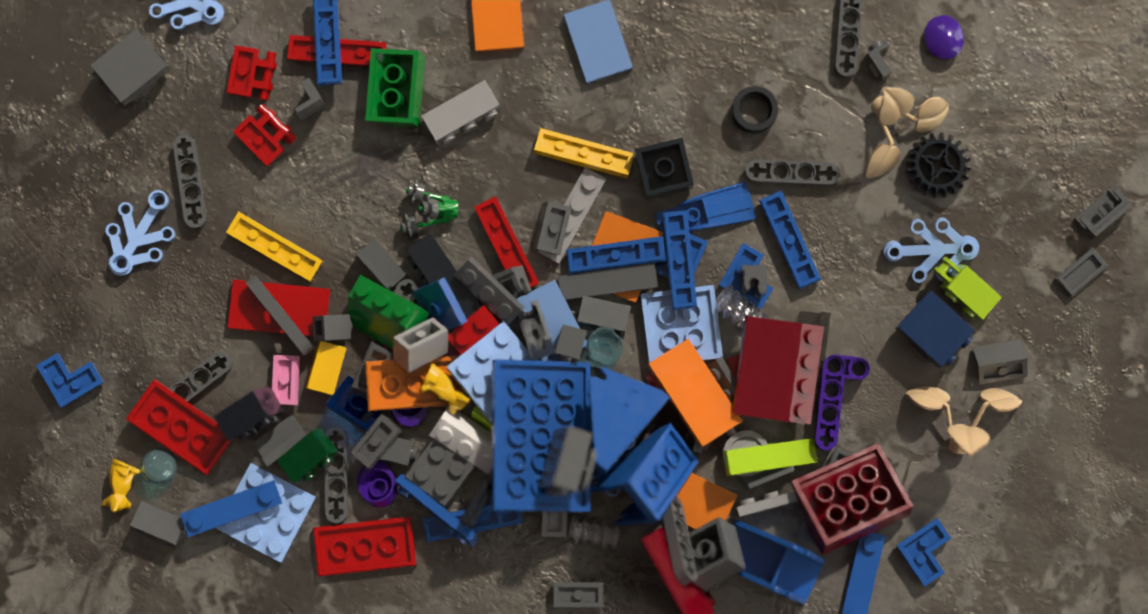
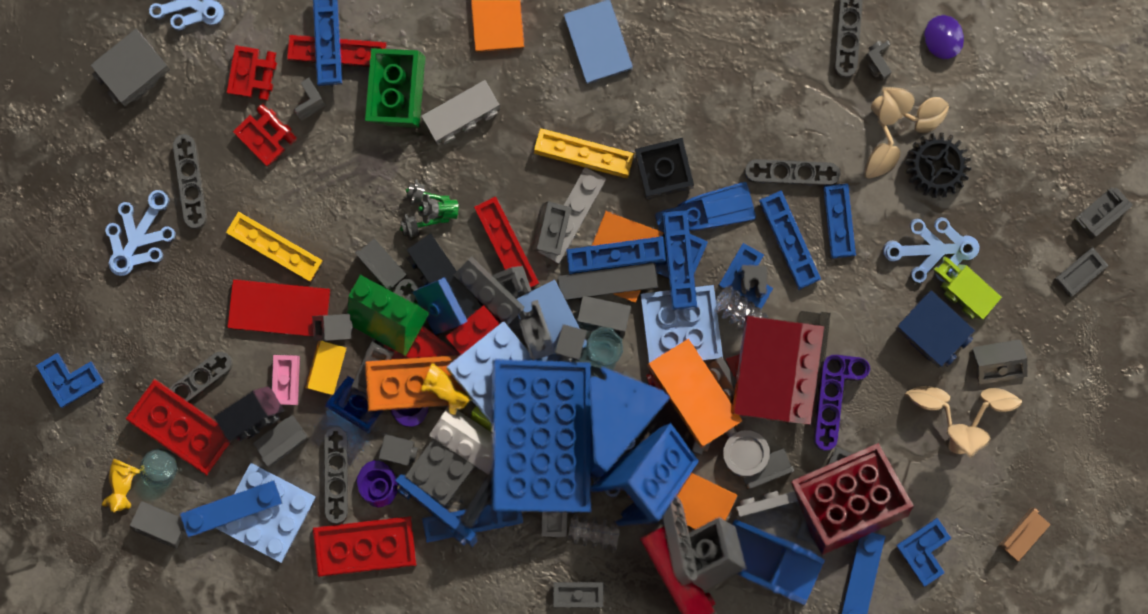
dark grey beam [245,275,314,356] -> none
dark green brick [277,428,339,484] -> none
dark grey panel [351,414,402,469] -> none
light grey brick [393,318,448,372] -> none
dark grey brick [539,426,596,498] -> none
lime tile [723,438,818,476] -> none
black tyre [731,86,778,134] -> none
none -> blue tile [823,183,856,259]
none -> medium nougat panel [999,508,1051,562]

